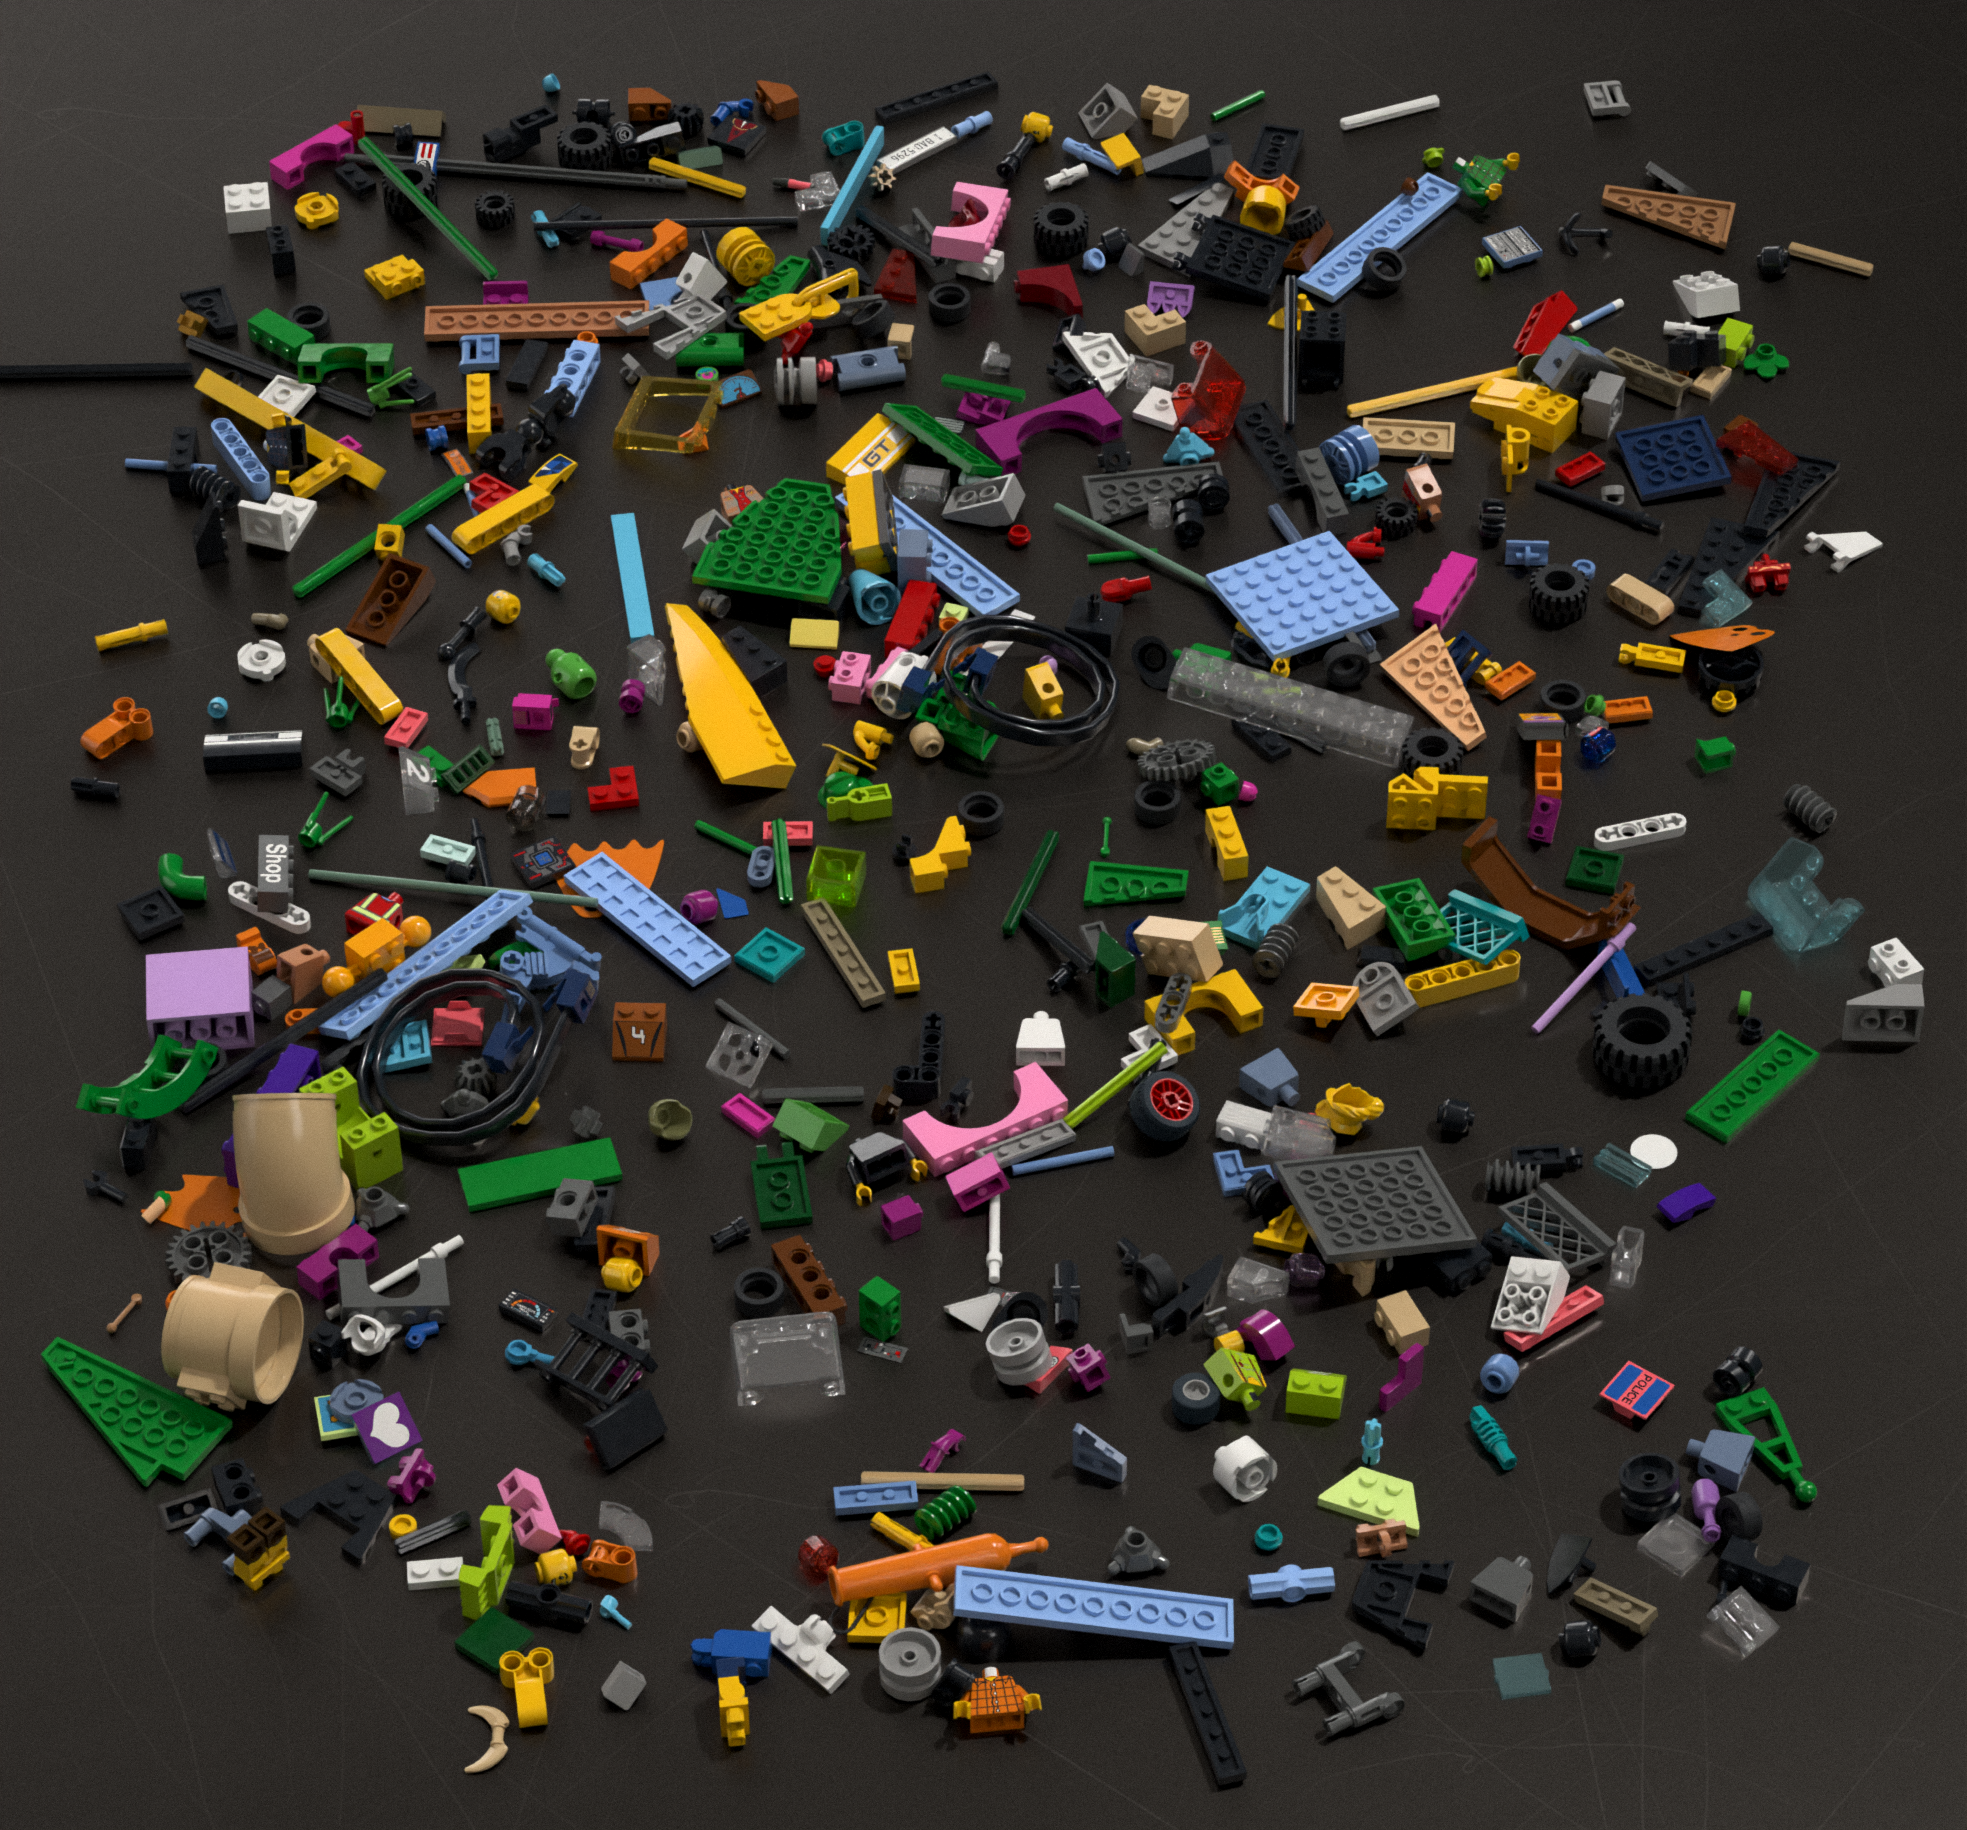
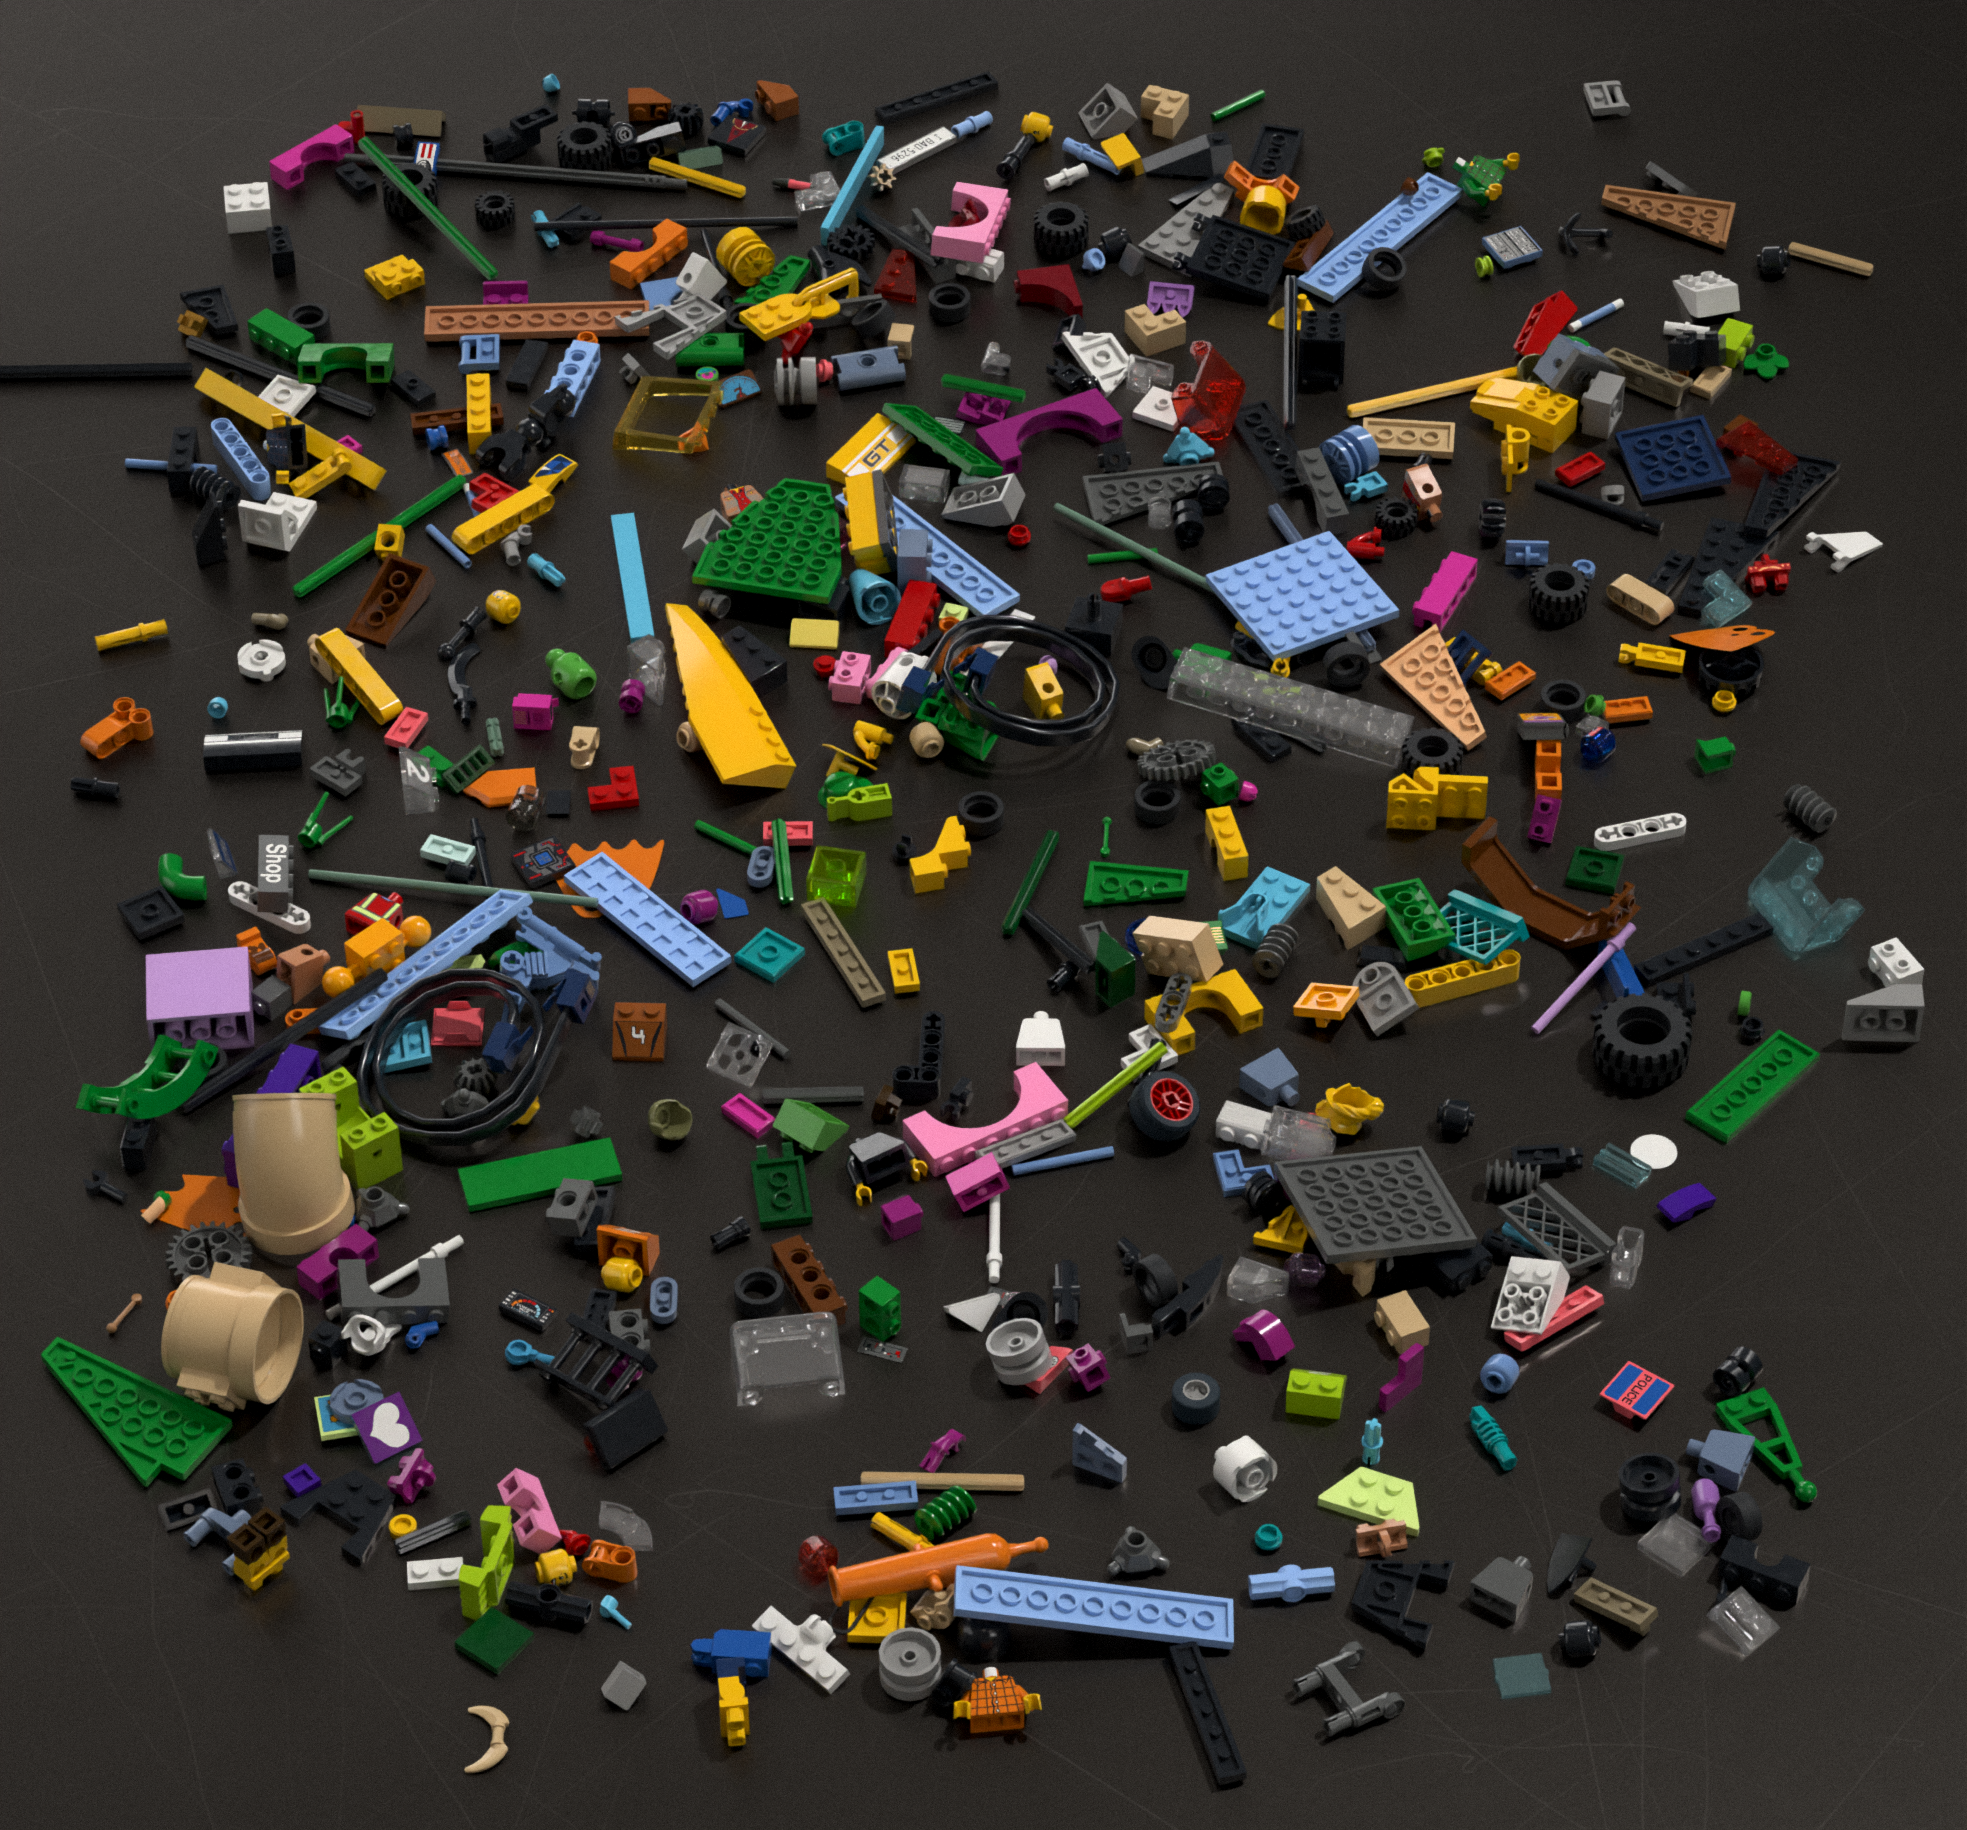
yellow plate [294,192,339,229] -> none
bright green plant [367,367,414,409] -> none
yellow piece [499,1647,554,1728] -> none
leg [1201,1306,1245,1352] -> none
lime torso [1203,1347,1267,1411] -> none
white axle [1340,95,1440,131] -> none
none -> dark purple plate [283,1463,322,1498]
none -> sand blue plate [650,1277,678,1324]

